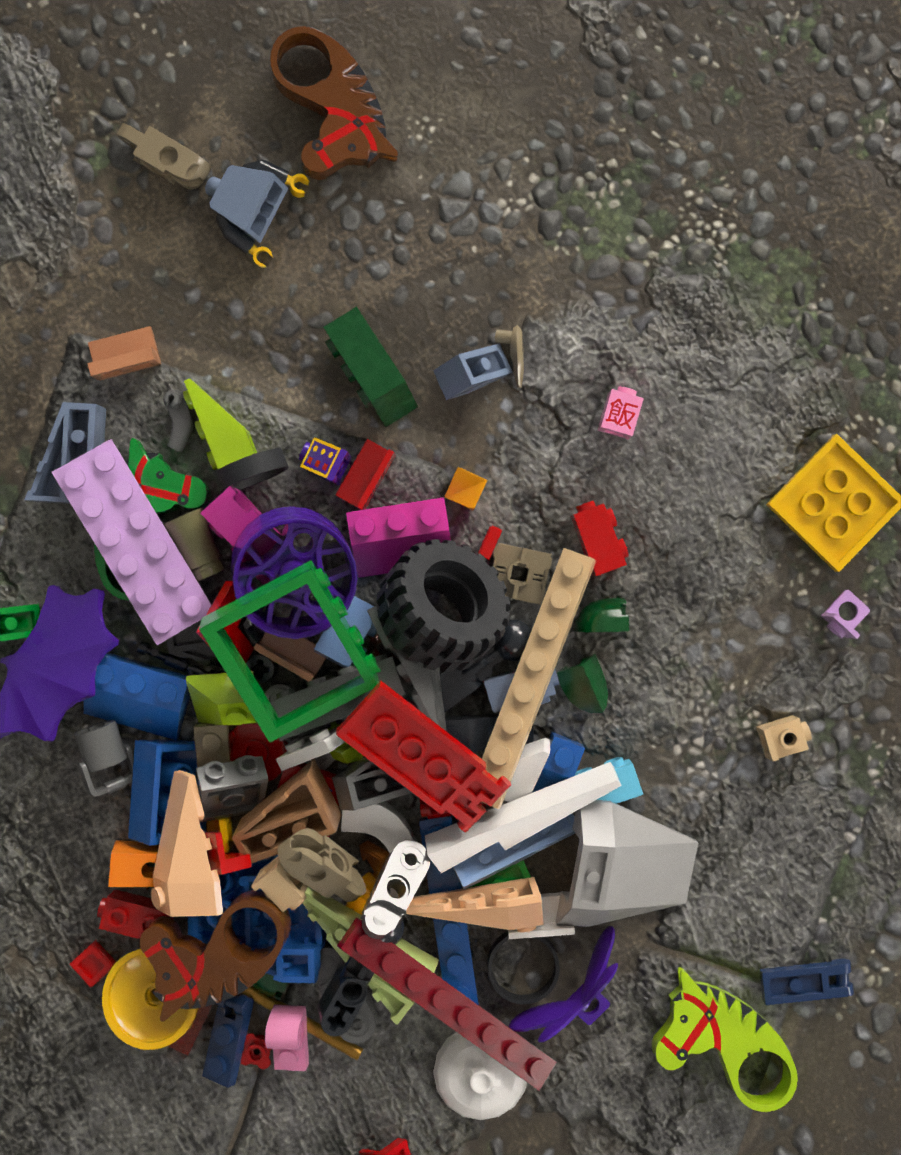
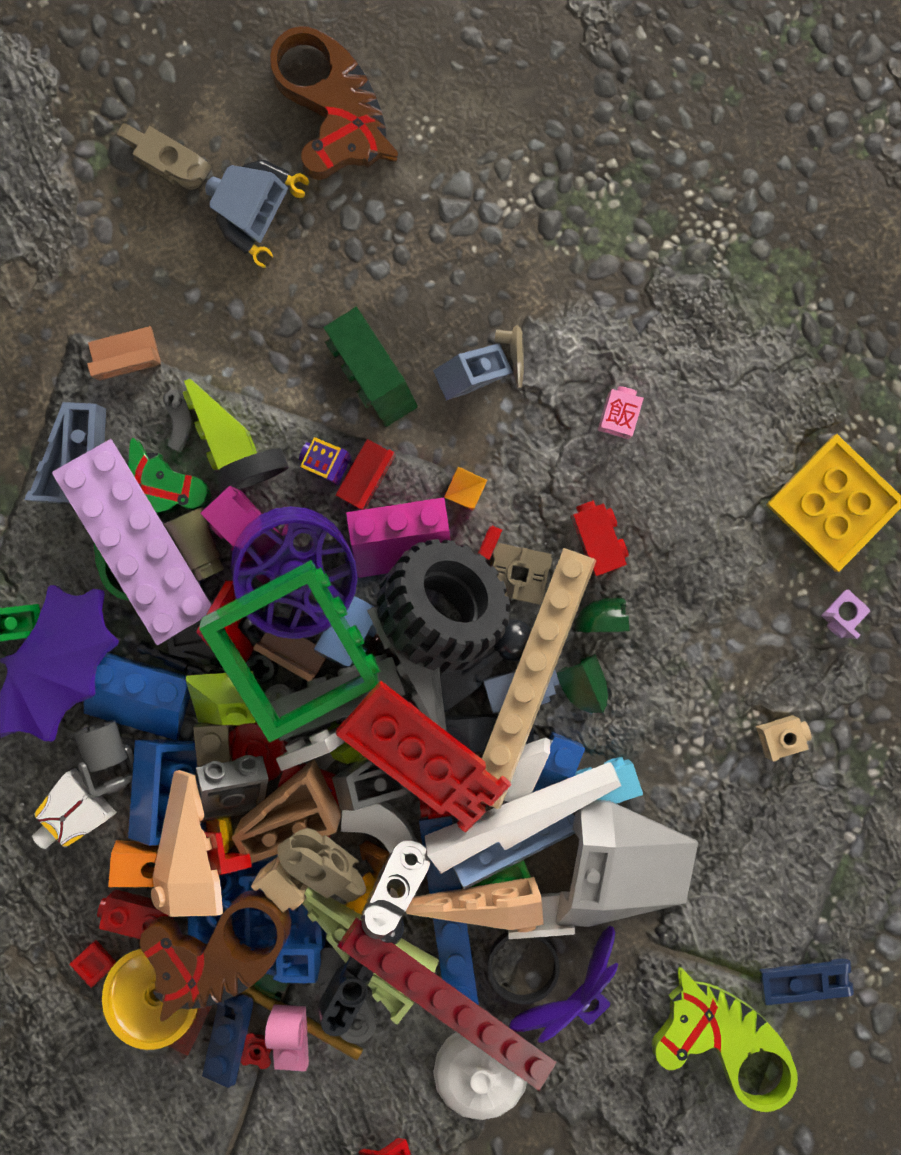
none -> white torso [32,768,117,849]

